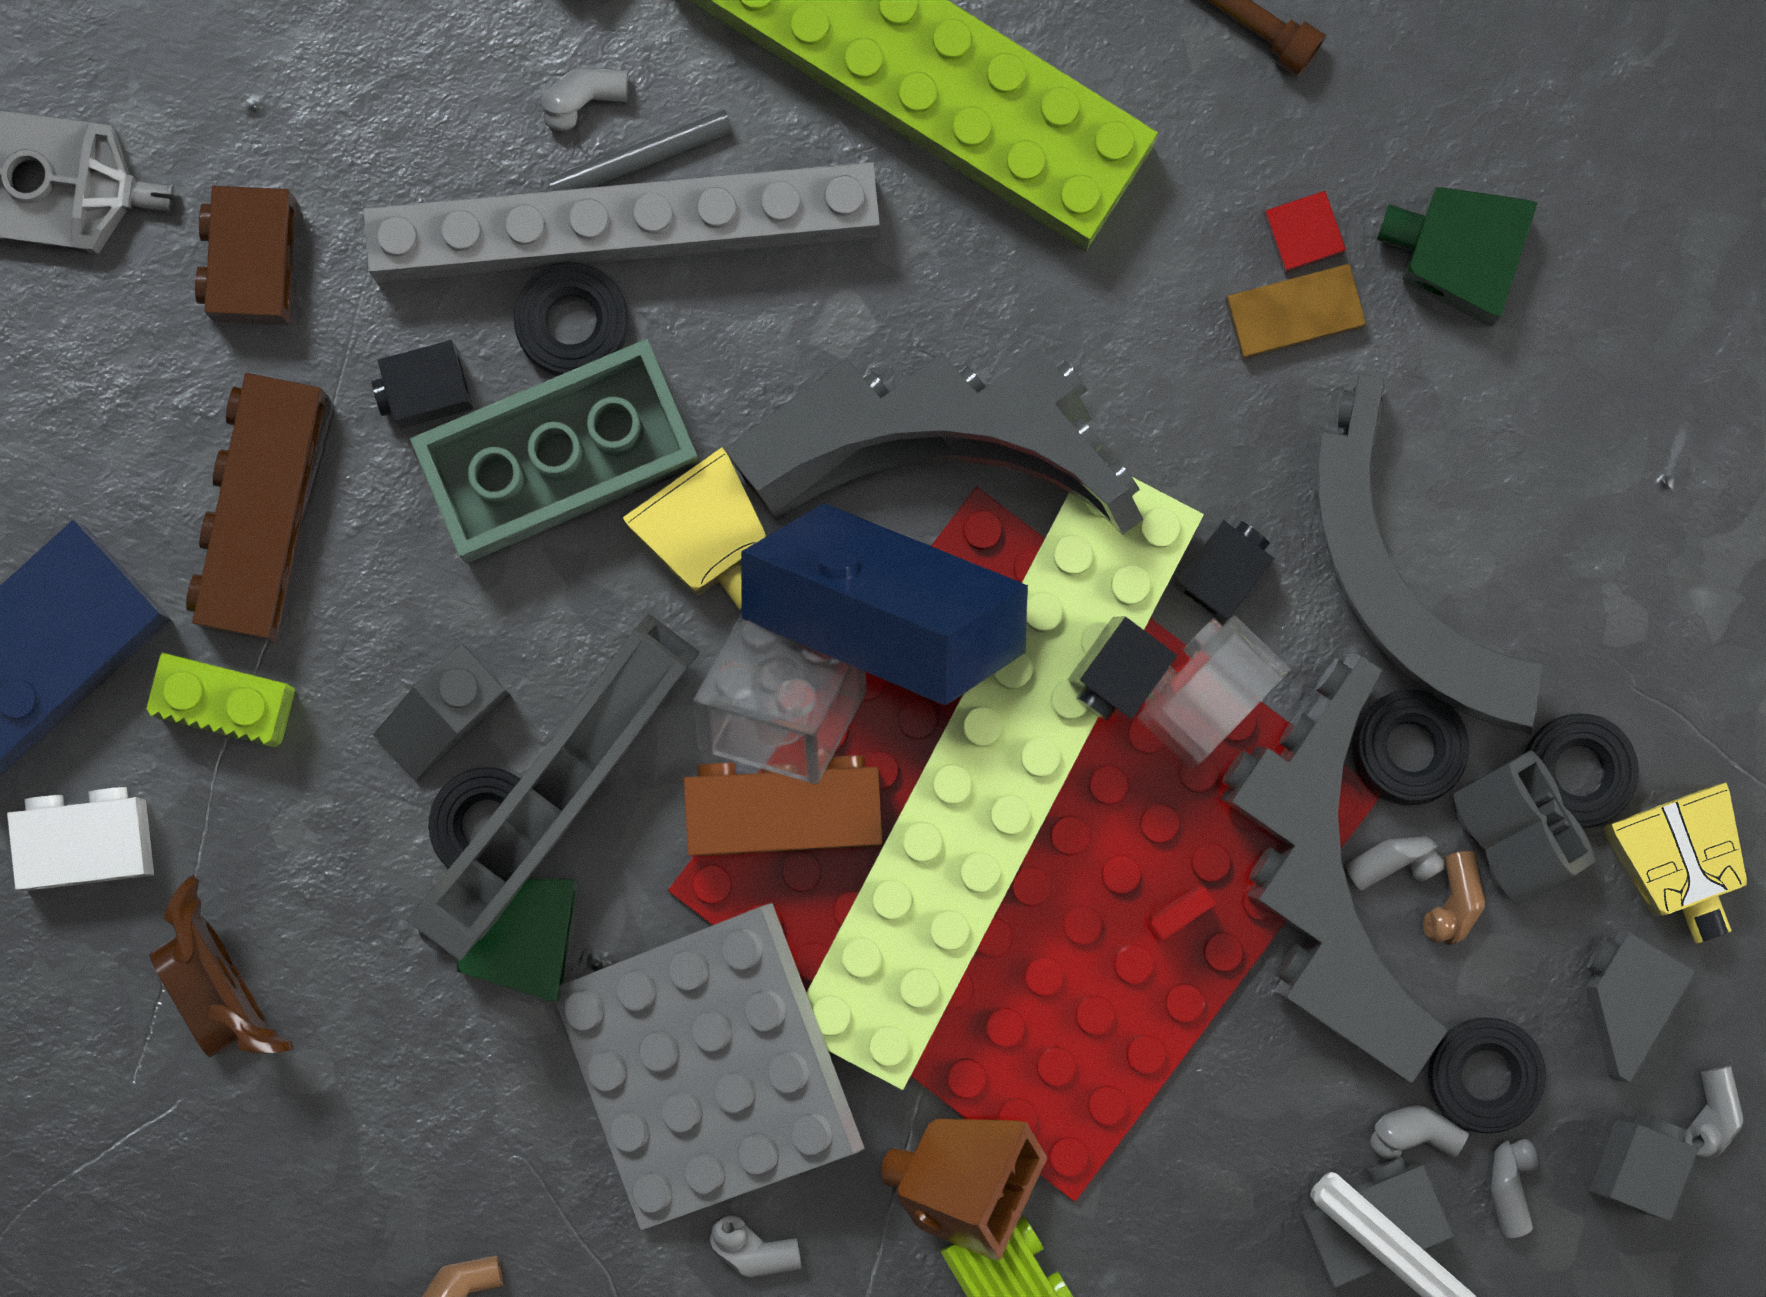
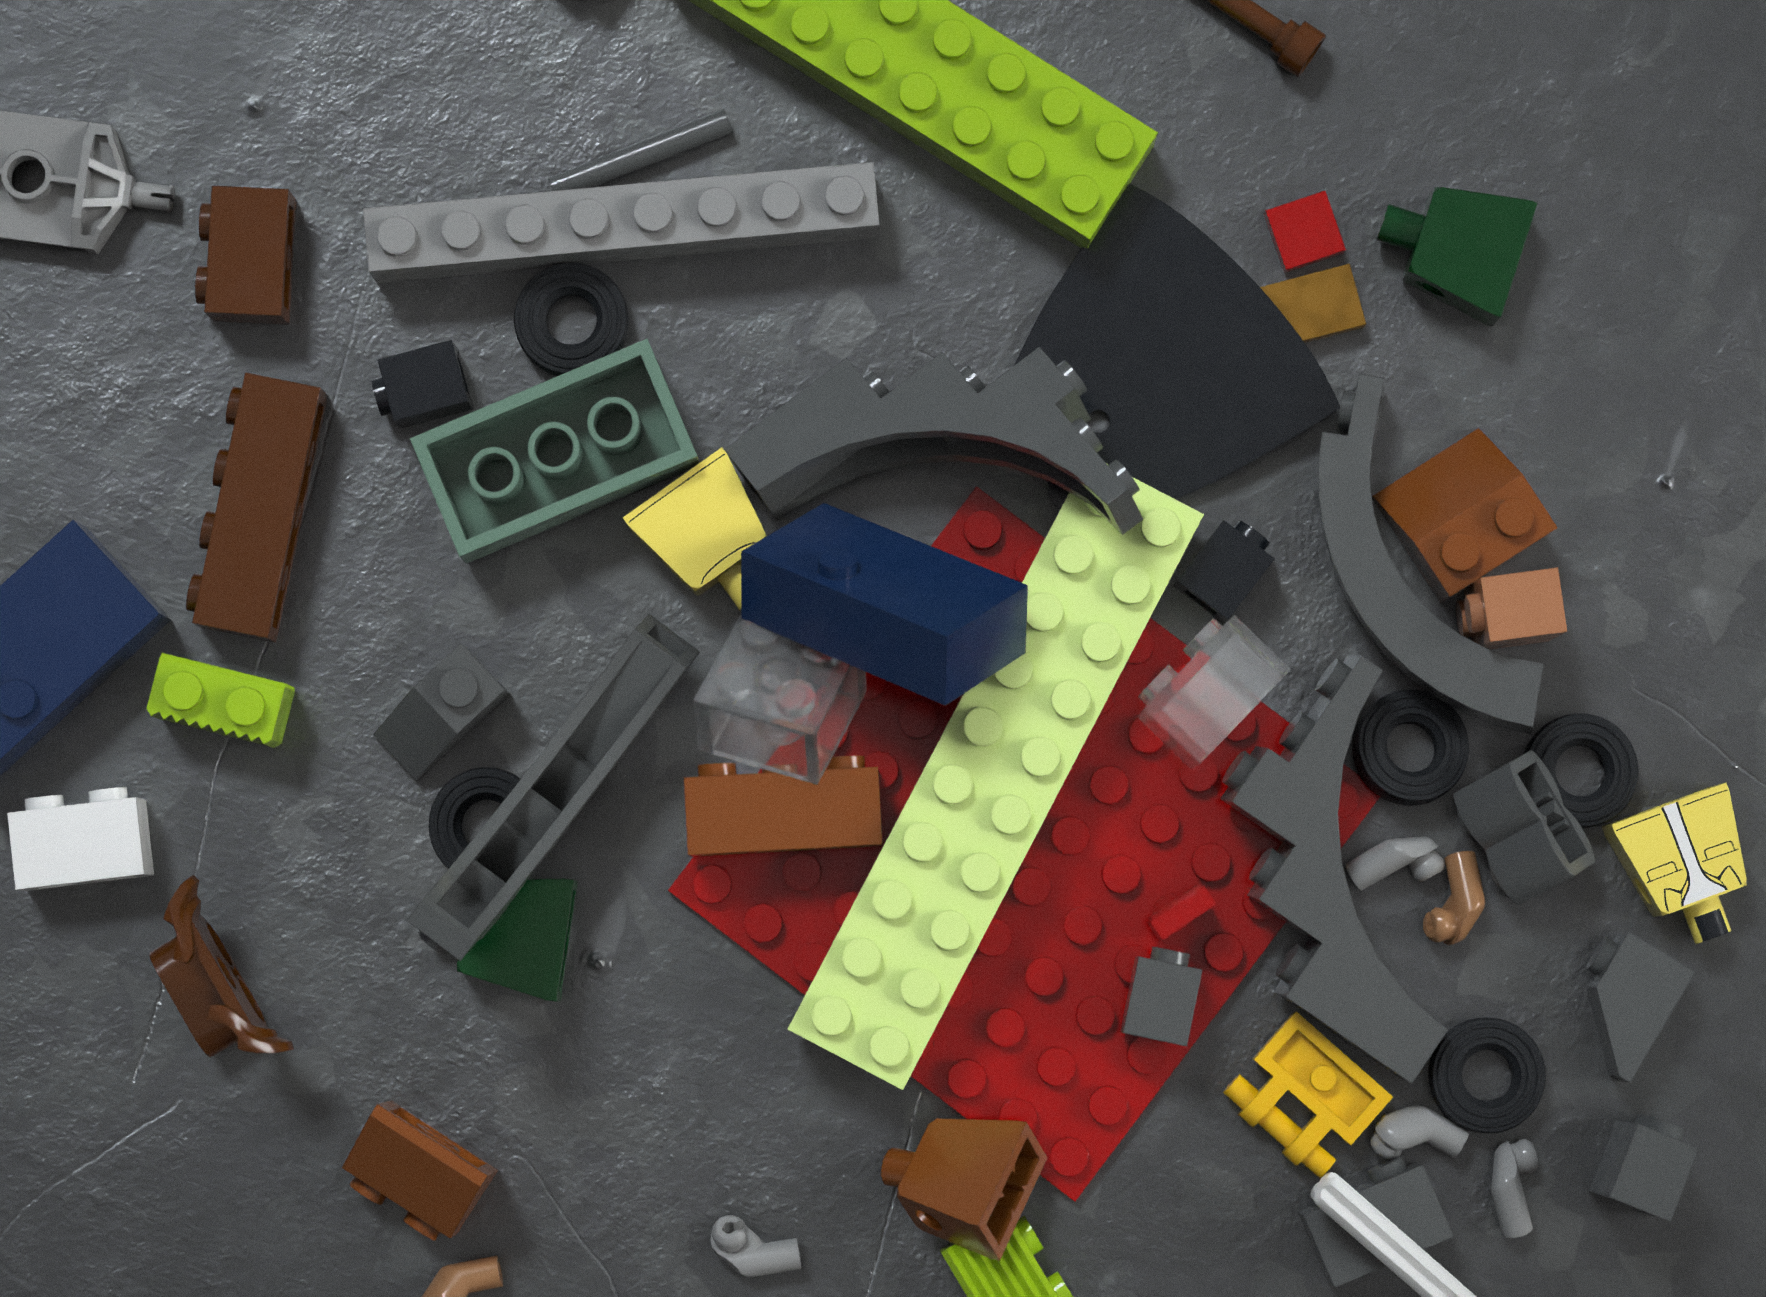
light grey arm [541,68,629,131] -> none
light grey plate [556,903,865,1230] -> none
black brick [1067,616,1178,721] -> none
light grey arm [1684,1066,1744,1159] -> none
none -> dark orange slope [342,1100,498,1241]
none -> black piece [1014,183,1340,510]
none -> dark grey brick [1120,946,1202,1046]
none -> yellow plate [1223,1011,1393,1179]
none -> dark orange slope [1372,428,1558,603]
none -> nougat brick [1456,567,1567,649]

